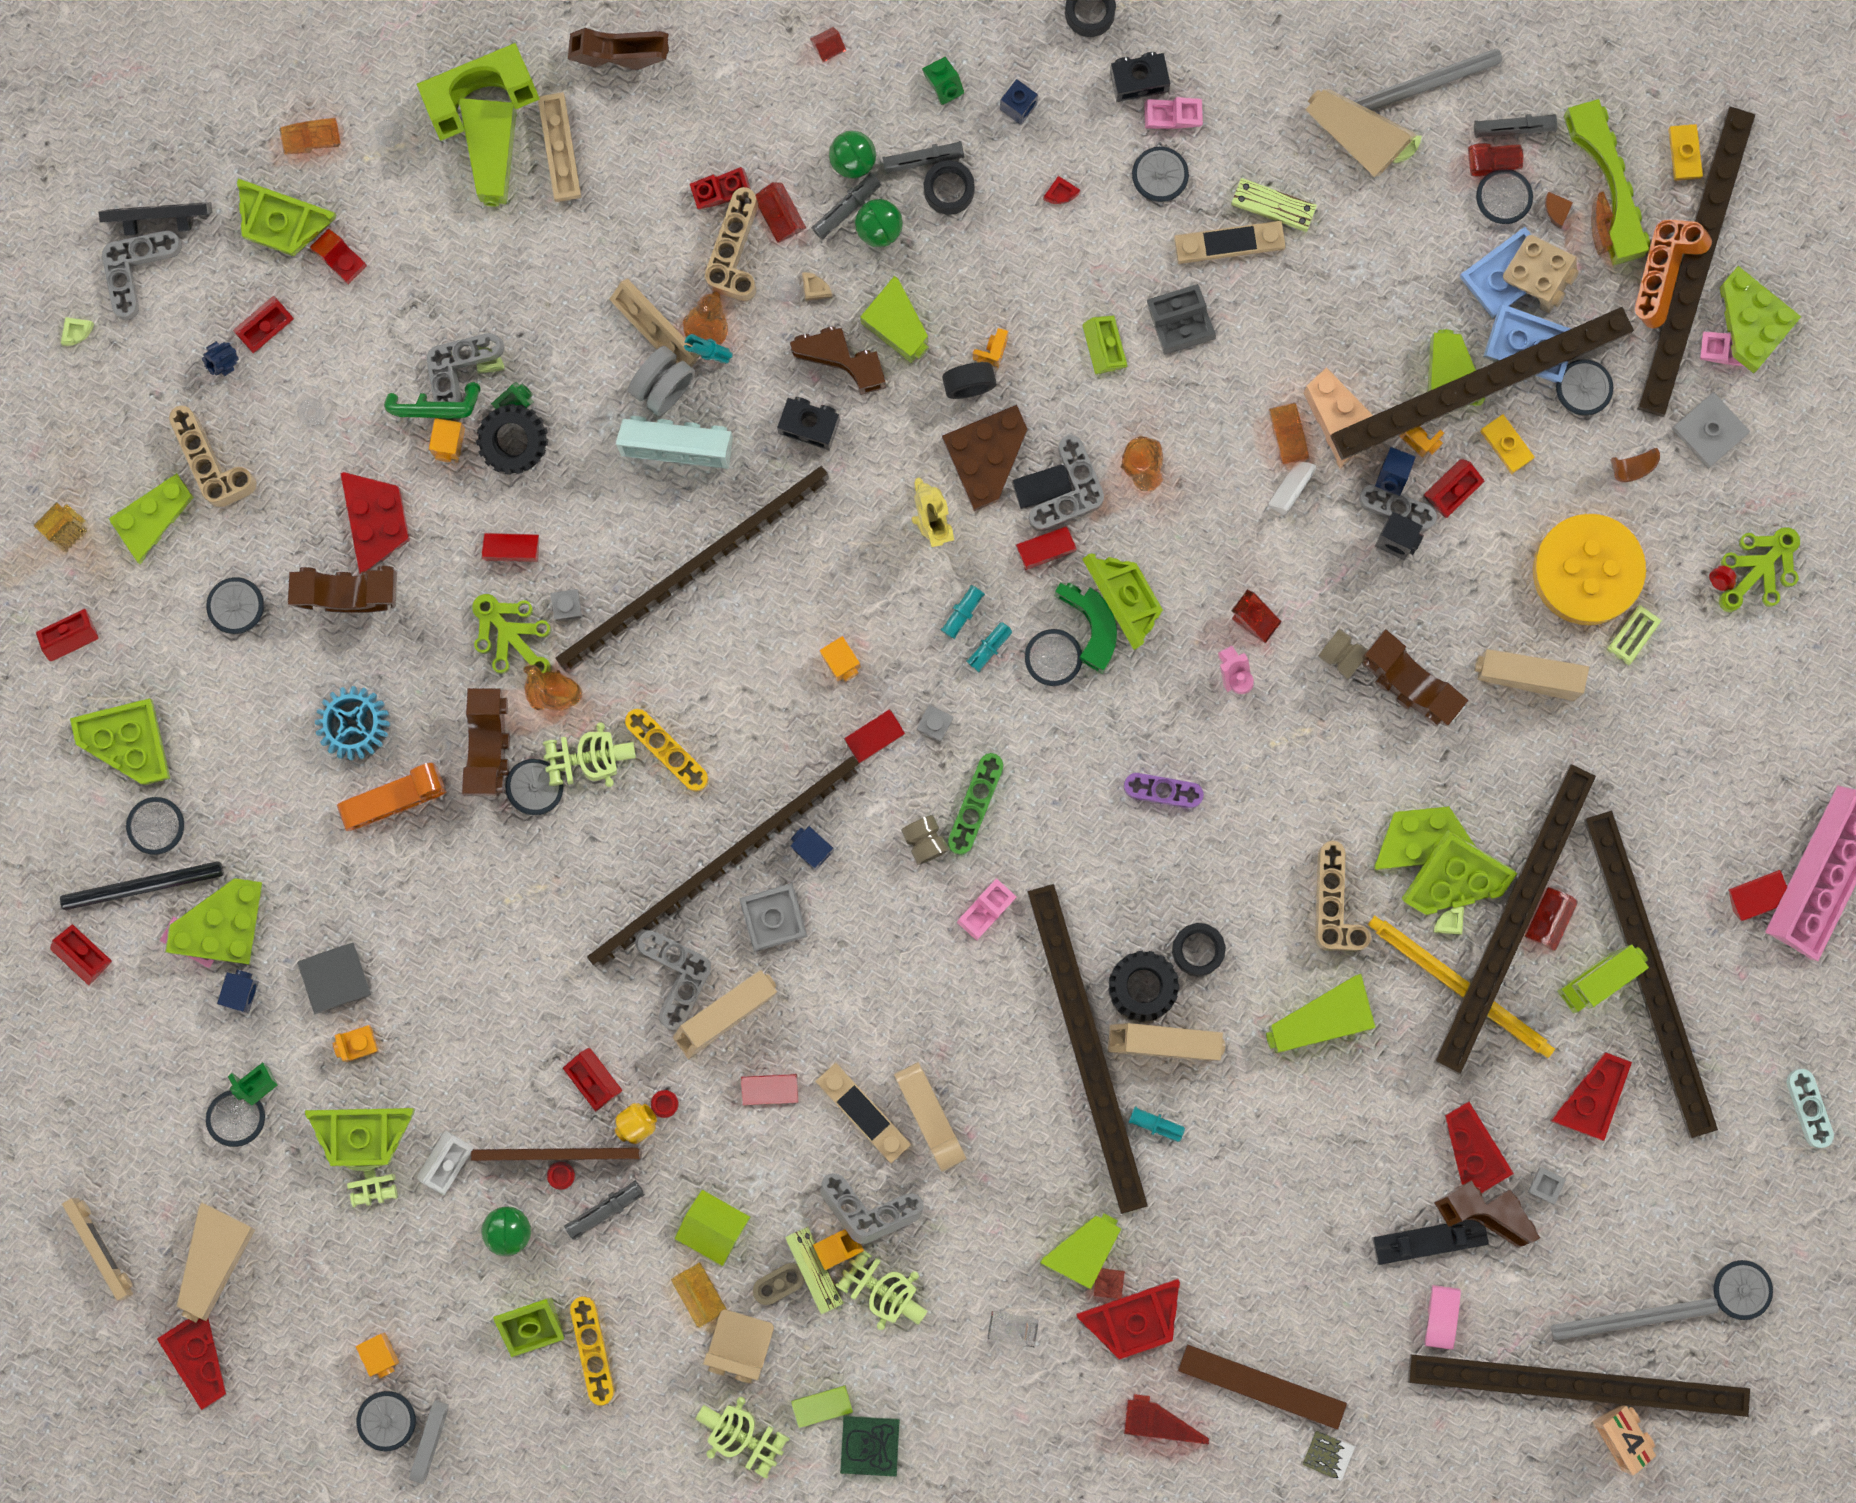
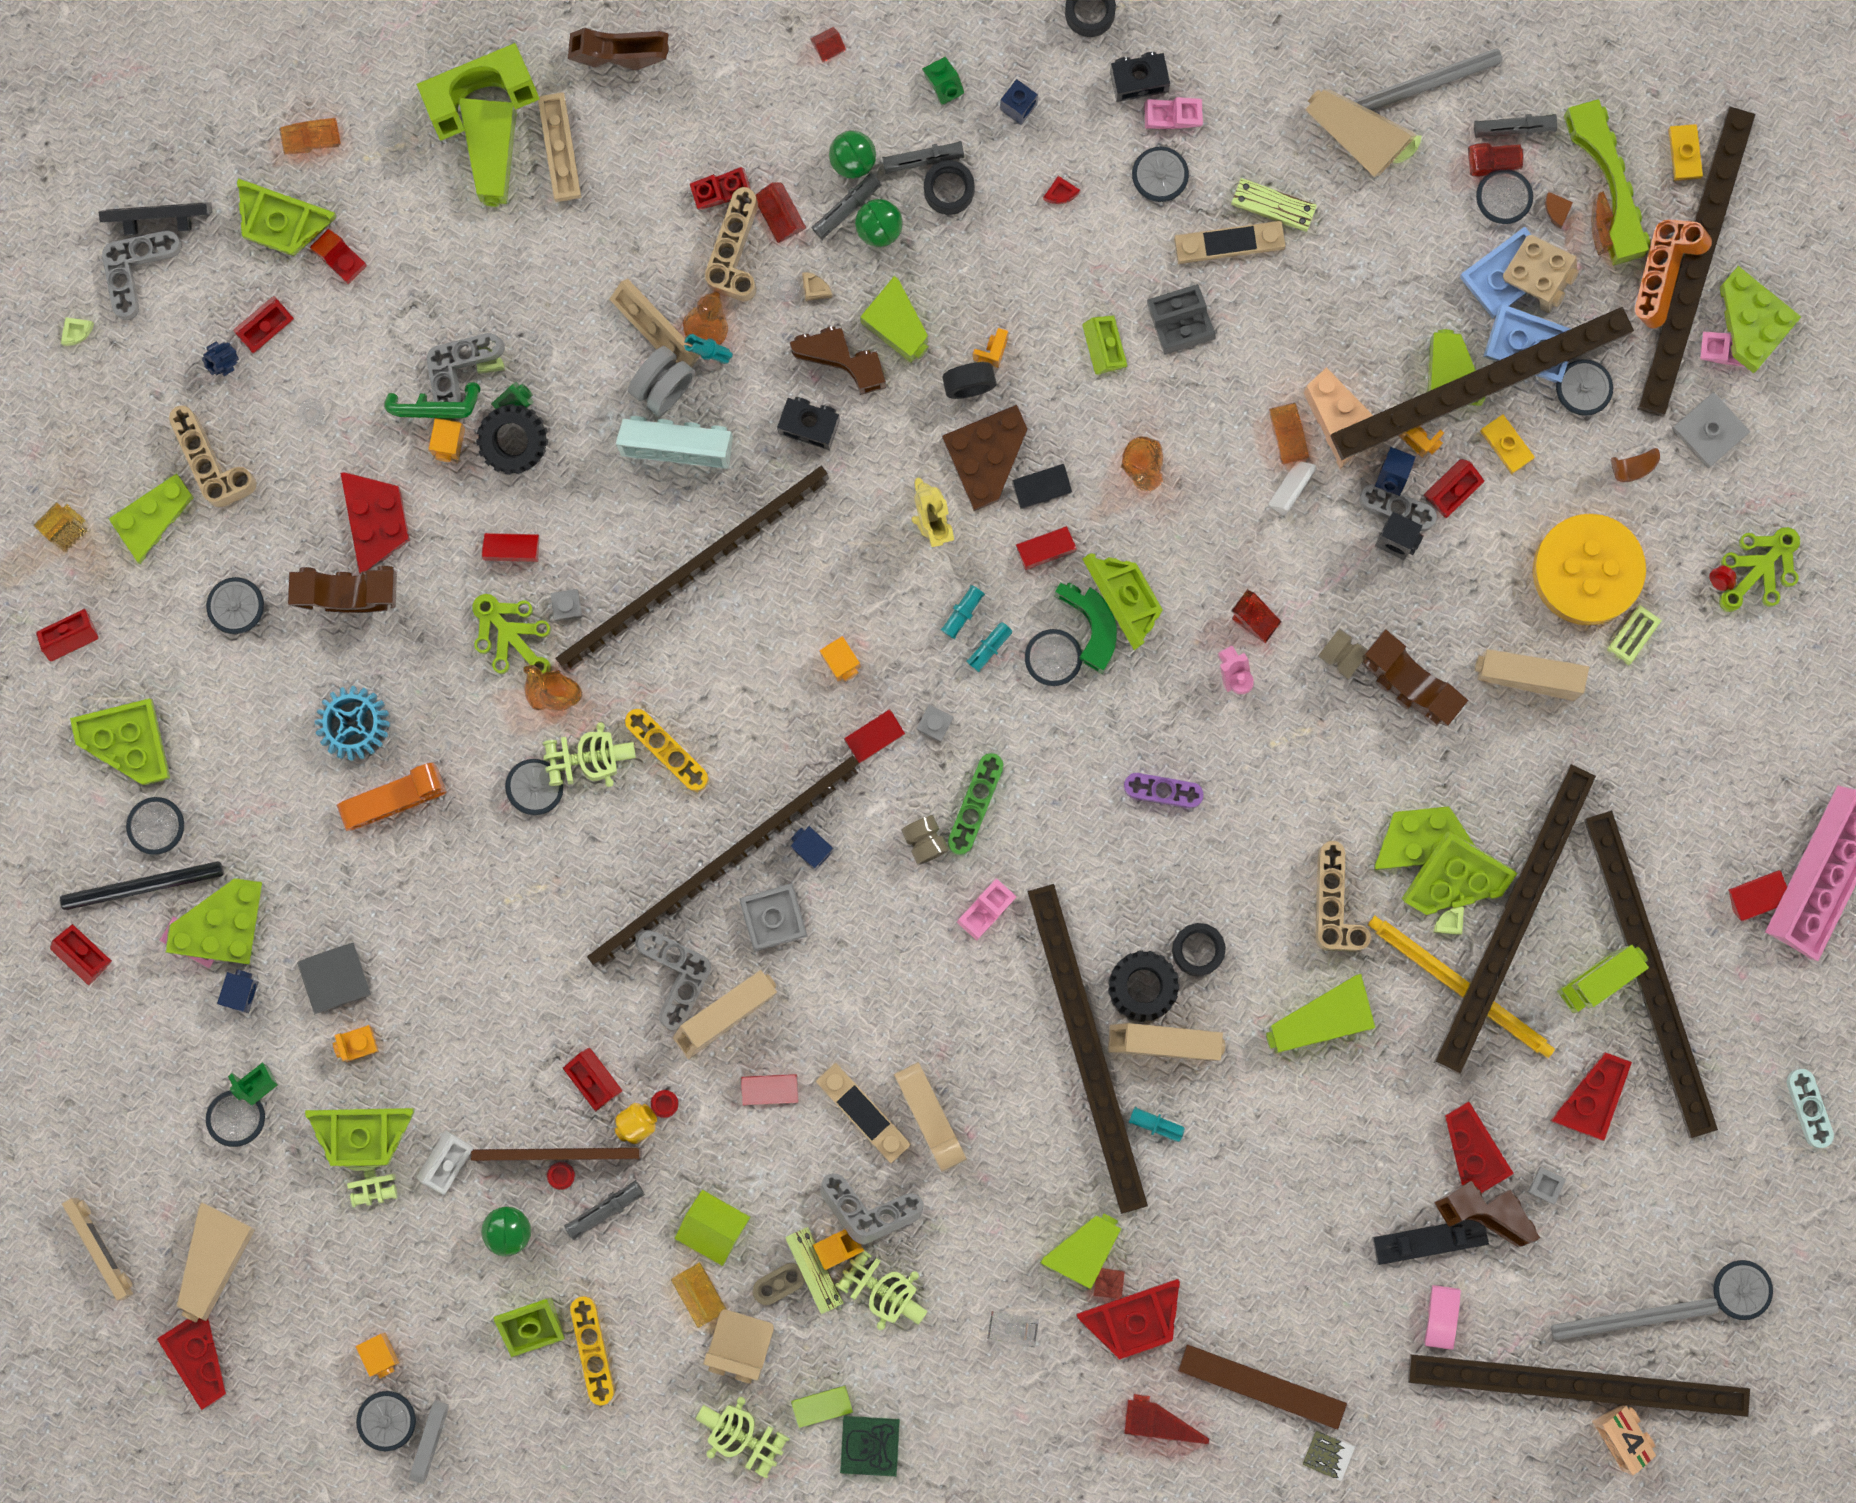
reddish brown brick [462,688,510,796] -> none
light grey beam [1029,435,1104,531] -> none
clear red slope [1525,887,1578,951] -> none

